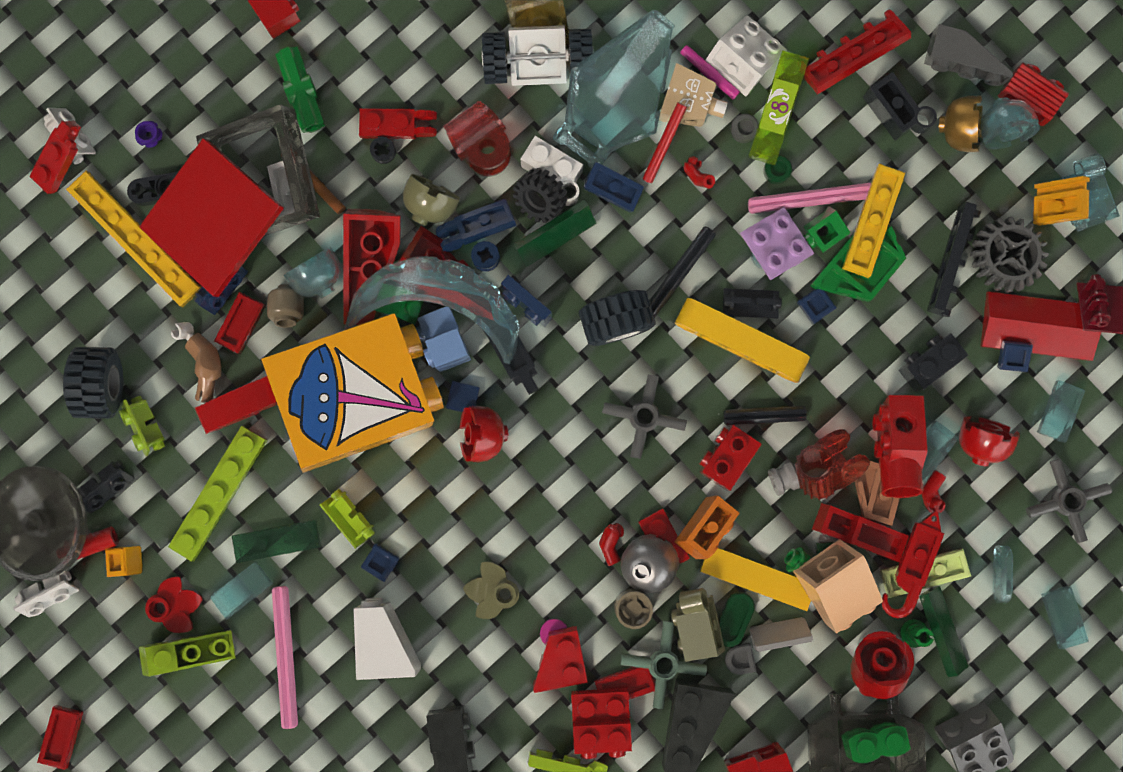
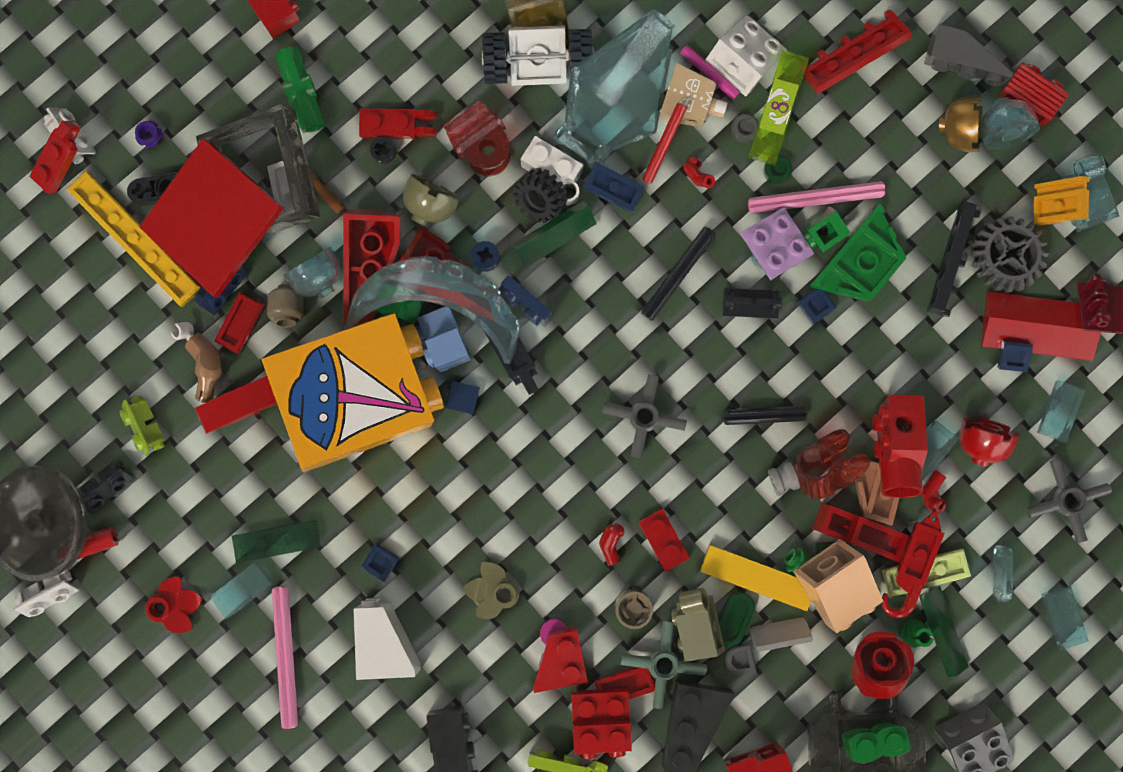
red tile [37,705,84,770] -> none
black wheel [63,347,124,419] -> none
light orange slope [105,546,143,577] -> none
lime slope [139,630,235,677] -> none
lime plate [168,426,268,562] -> none
lime hinge [320,489,375,549] -> none
dark blue hinge [435,199,517,252] -> none
red cylinder [460,406,508,462] -> none
black wheel [579,290,656,346] -> none
flat silver cylinder [620,534,679,594] -> none
yellow beam [675,298,810,383] -> none
orange brick [675,495,740,559] -> none
red brick [699,425,762,491] -> none
yellow tile [842,163,905,278] -> none
black hinge [863,72,937,141] -> none
black brick [898,333,968,392] -> none

